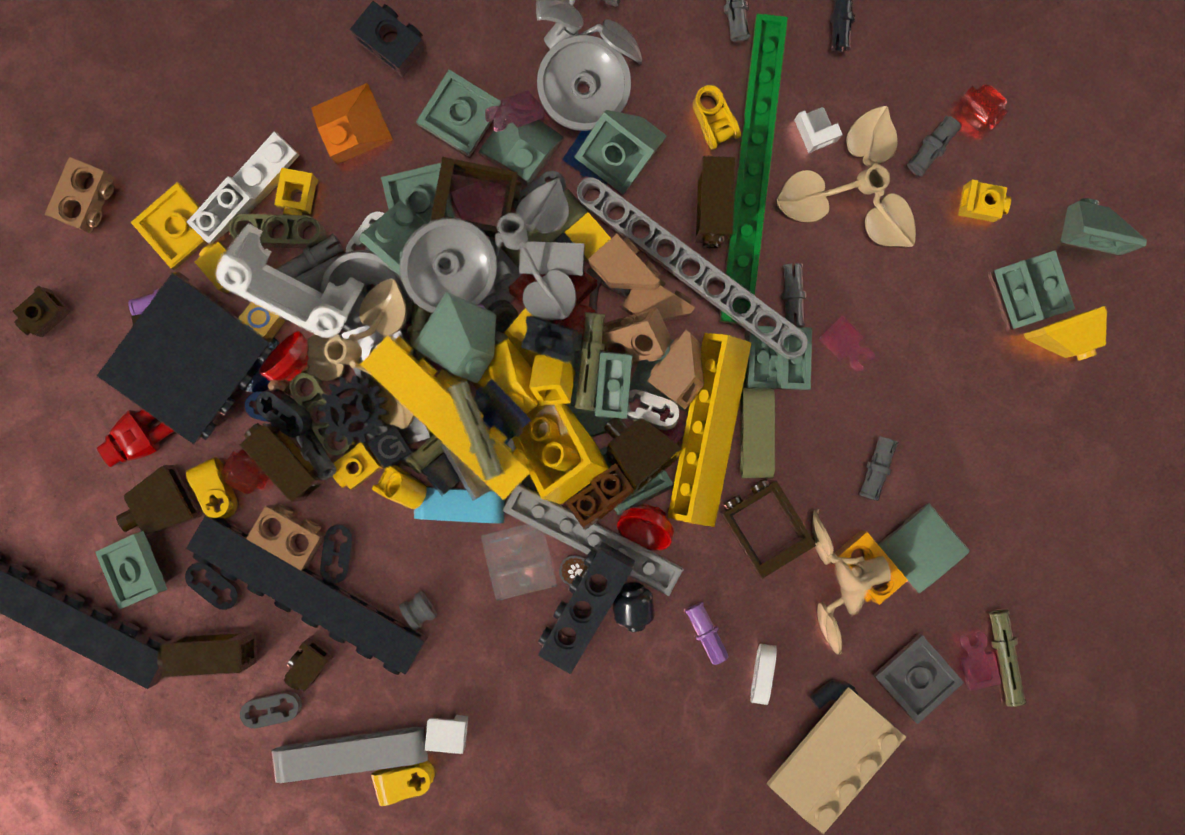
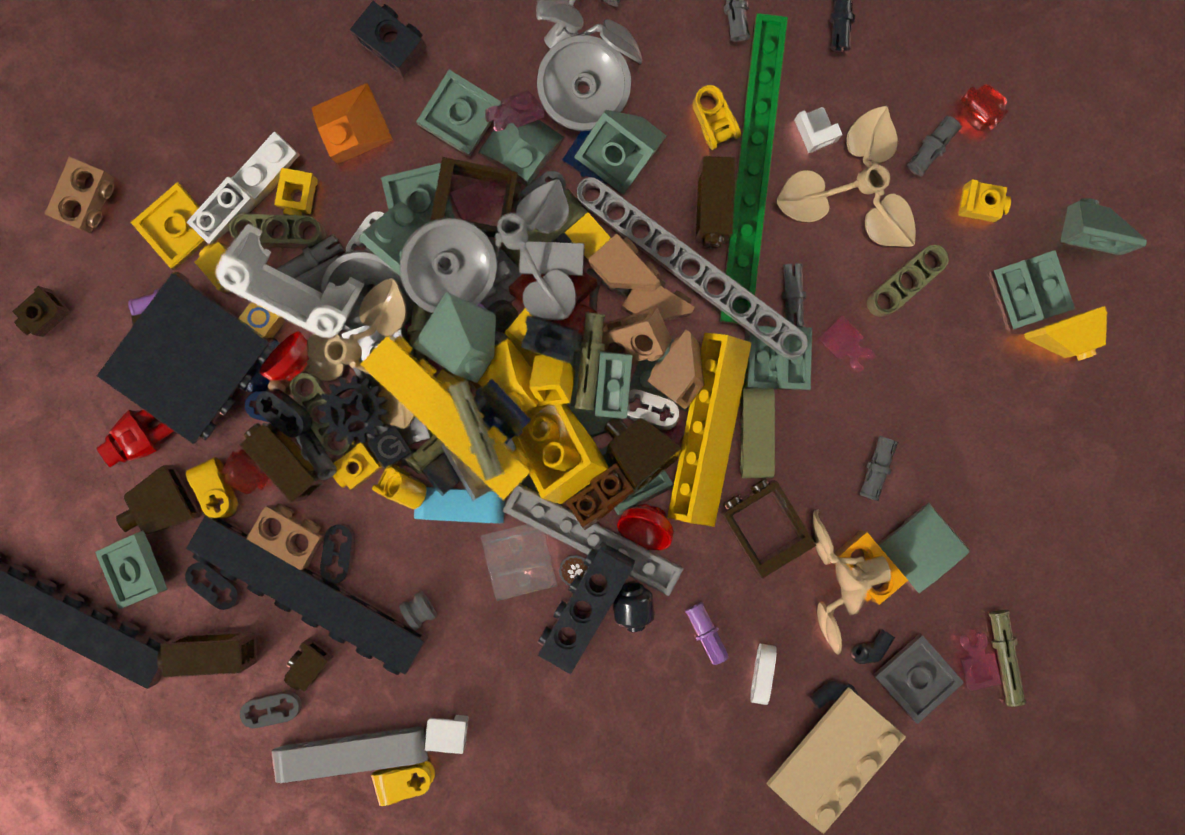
none -> black arm [851,629,895,664]
none -> olive beam [867,245,949,317]

